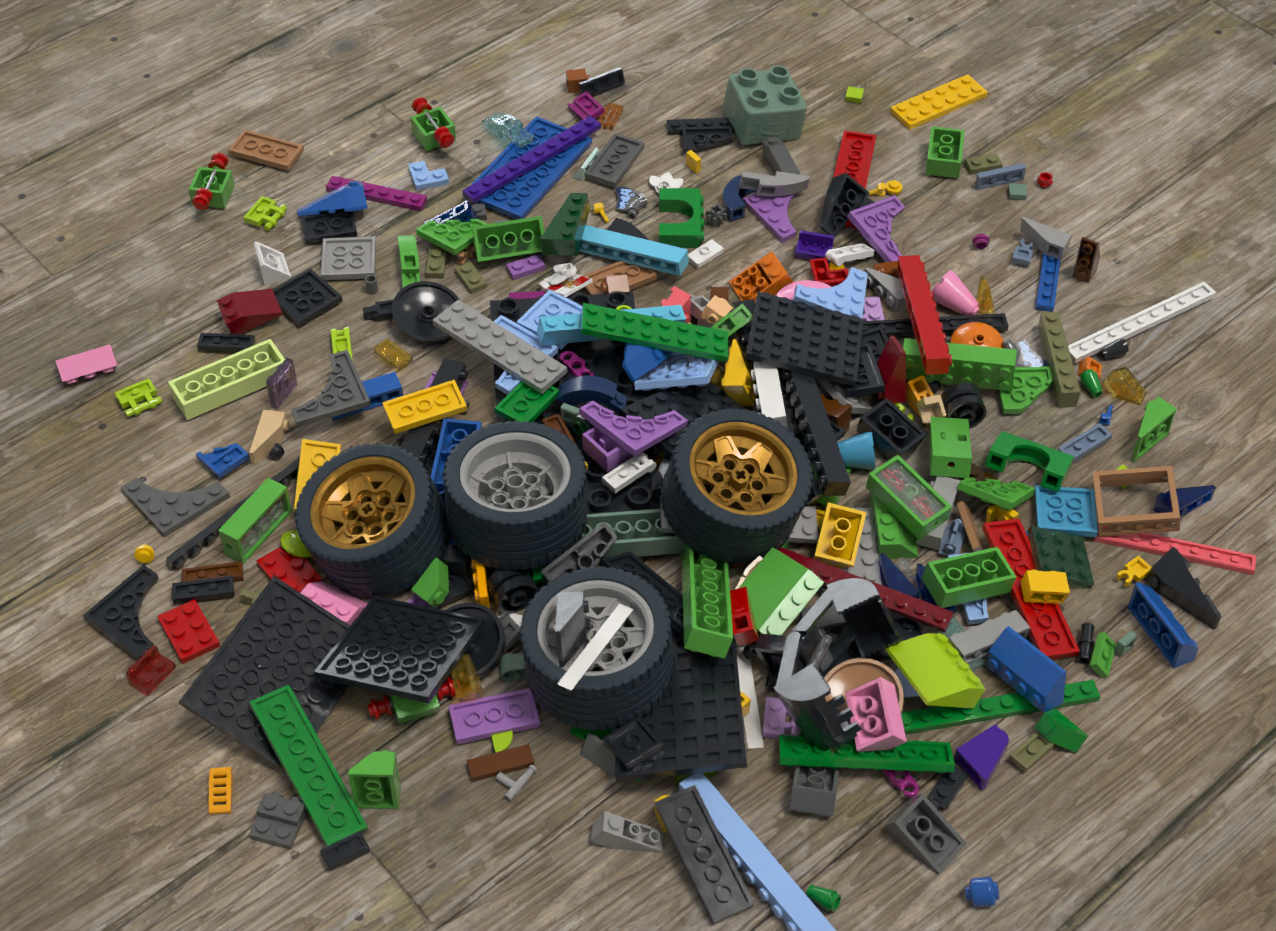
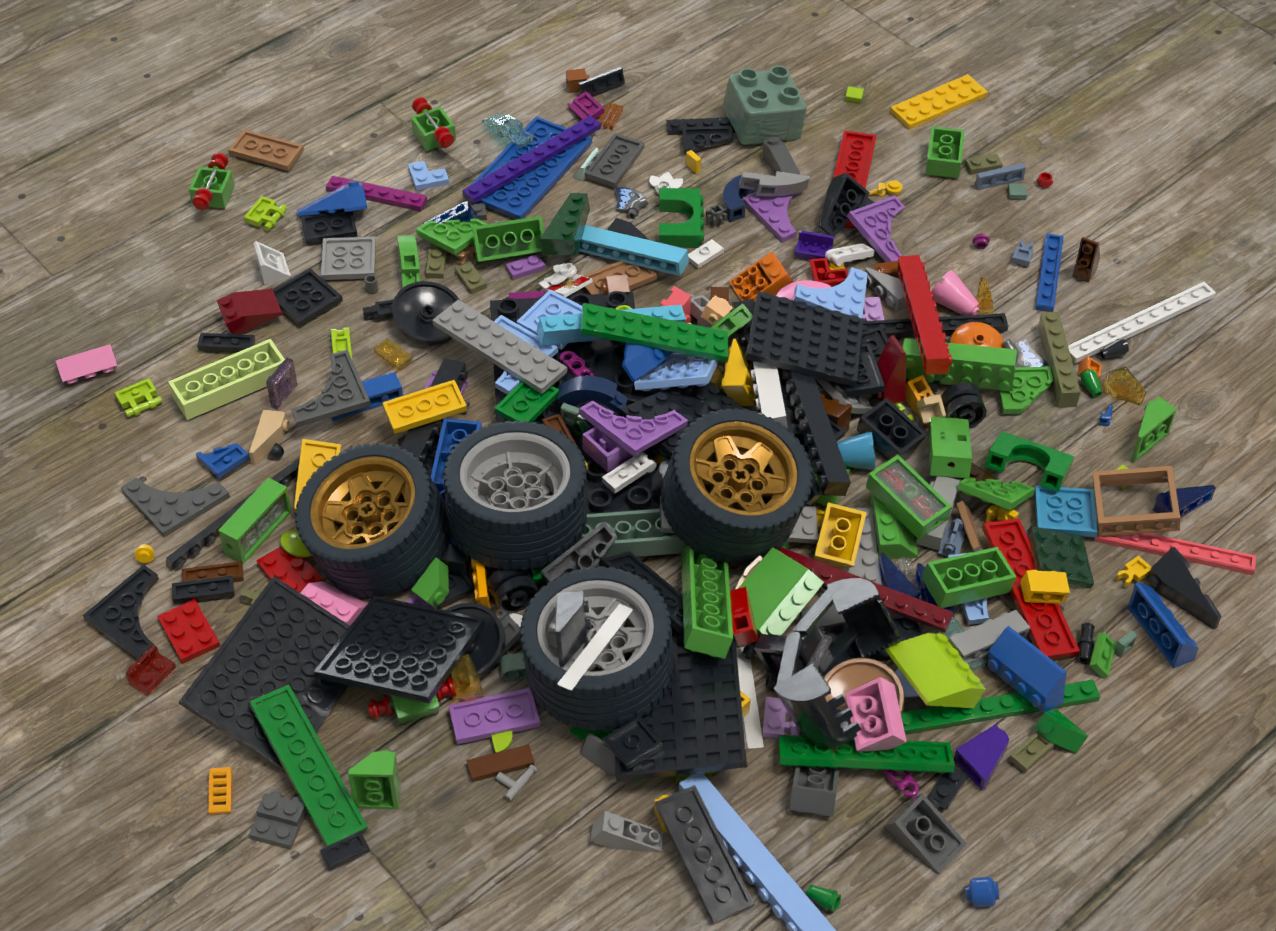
yellow hand [593,203,610,223] -> none
light grey slope [1020,217,1072,260] -> none
sand blue plate [1058,423,1113,463] -> none

